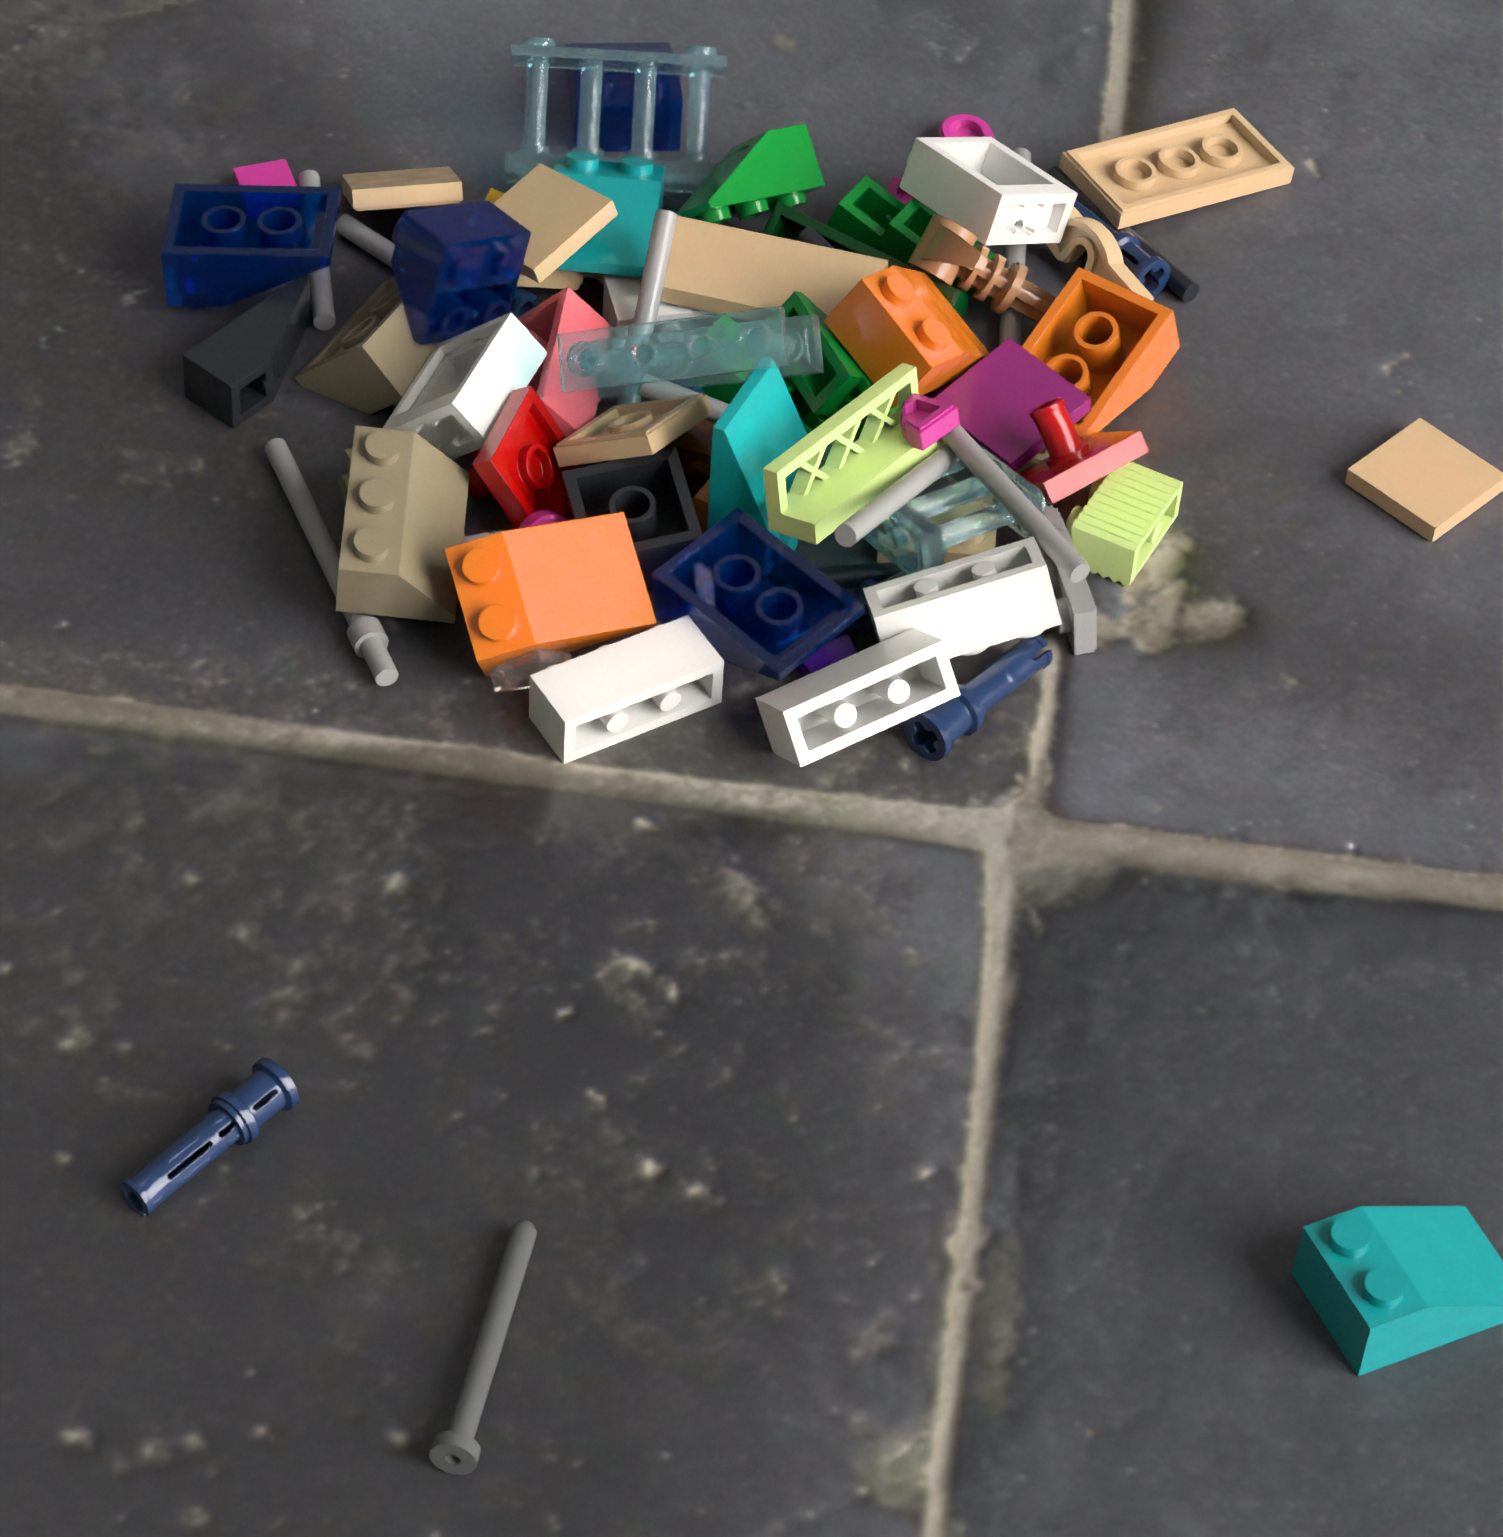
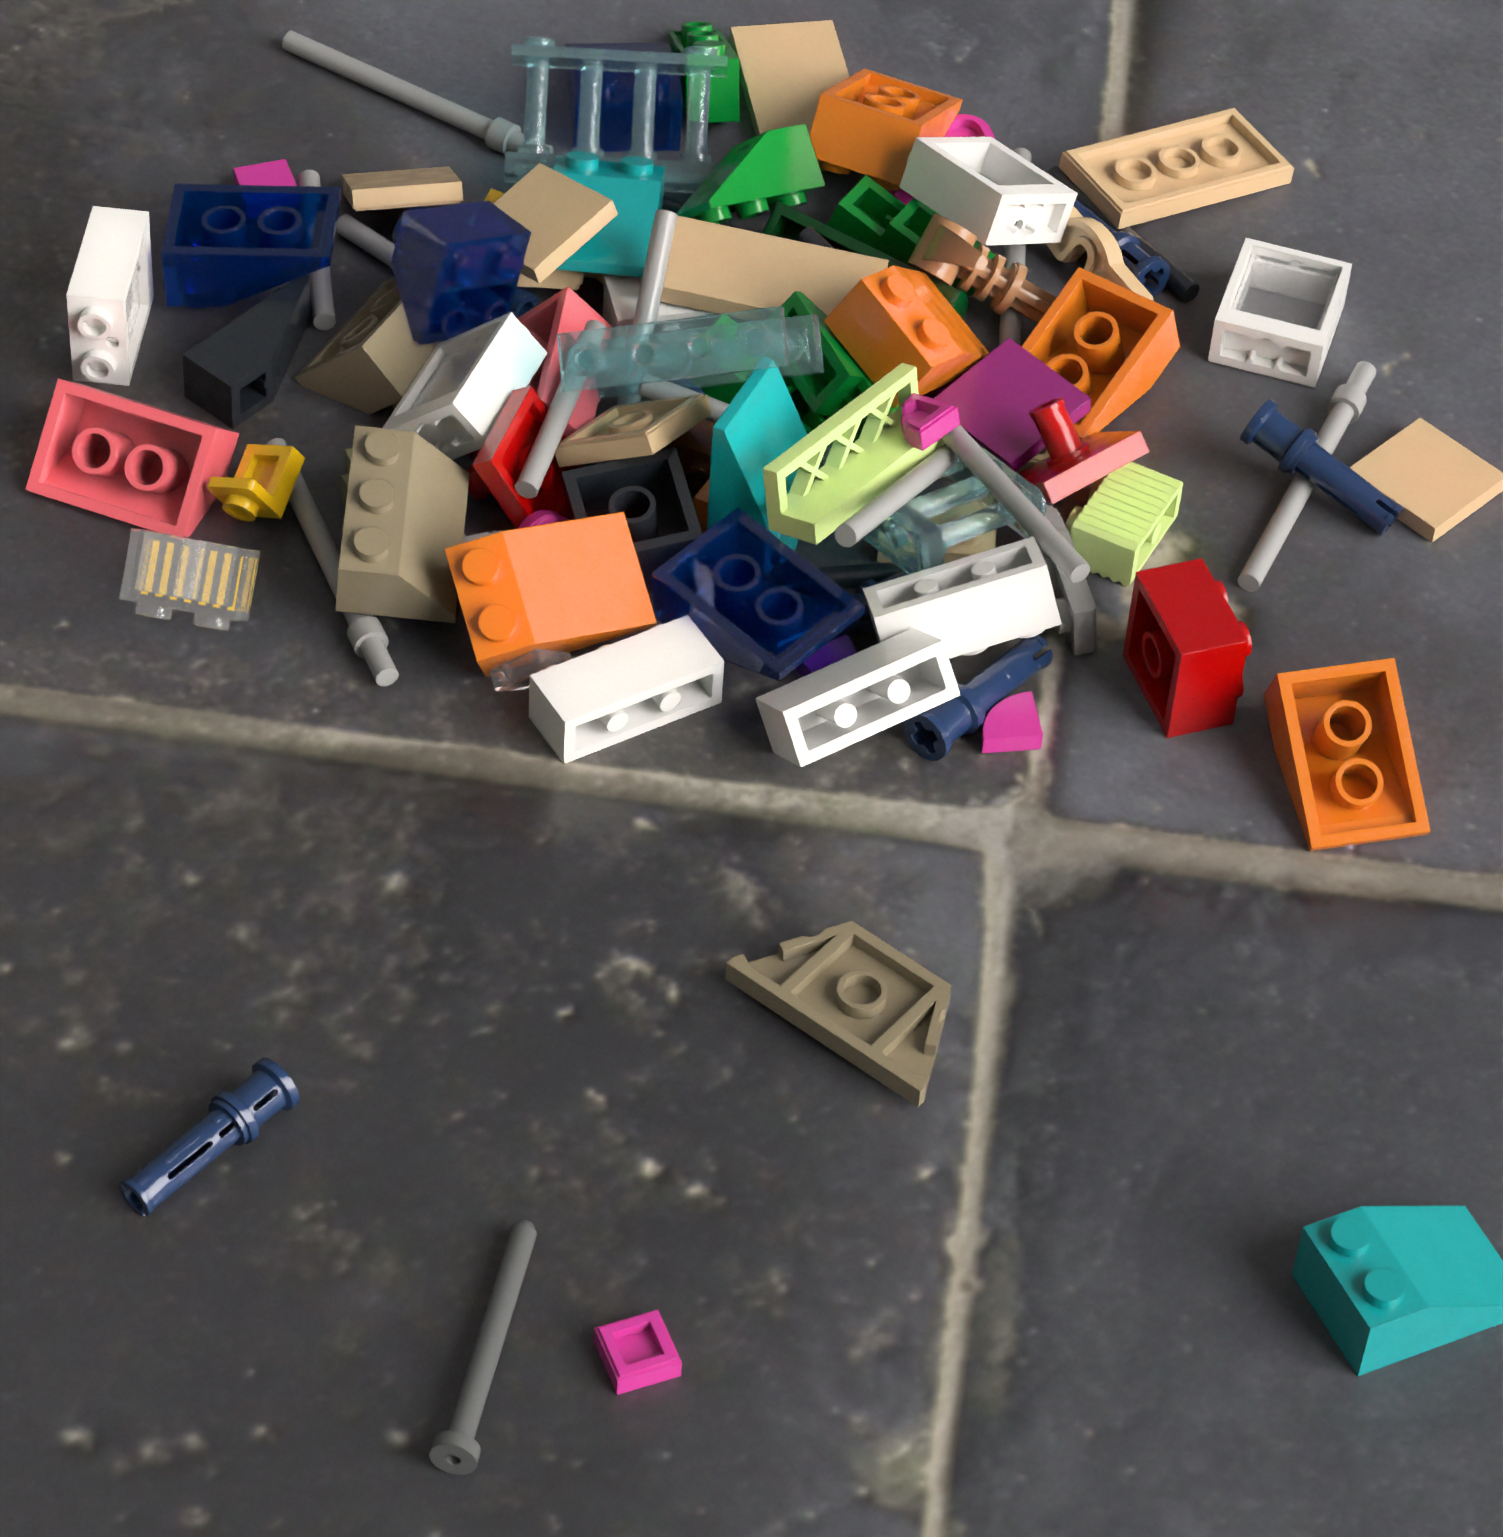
none -> coral slope [25,379,239,541]
none -> white window [66,206,154,386]
none -> clear brick [119,528,260,631]
none -> yellow bracket [206,444,305,521]
none -> light grey bar [282,30,553,166]
none -> light grey bar [515,320,607,498]
none -> dark pink tile [593,1309,682,1395]
none -> green slope [668,21,740,123]
none -> dark tan wing [725,921,952,1107]
none -> tan tile [730,20,849,171]
none -> orange slope [810,68,963,191]
none -> dark pink tile [981,691,1043,753]
none -> red brick [1122,558,1252,738]
none -> white window [1208,238,1352,388]
none -> light grey bar [1238,361,1376,592]
none -> dark blue pin [1240,399,1404,536]
none -> orange slope [1263,658,1431,851]

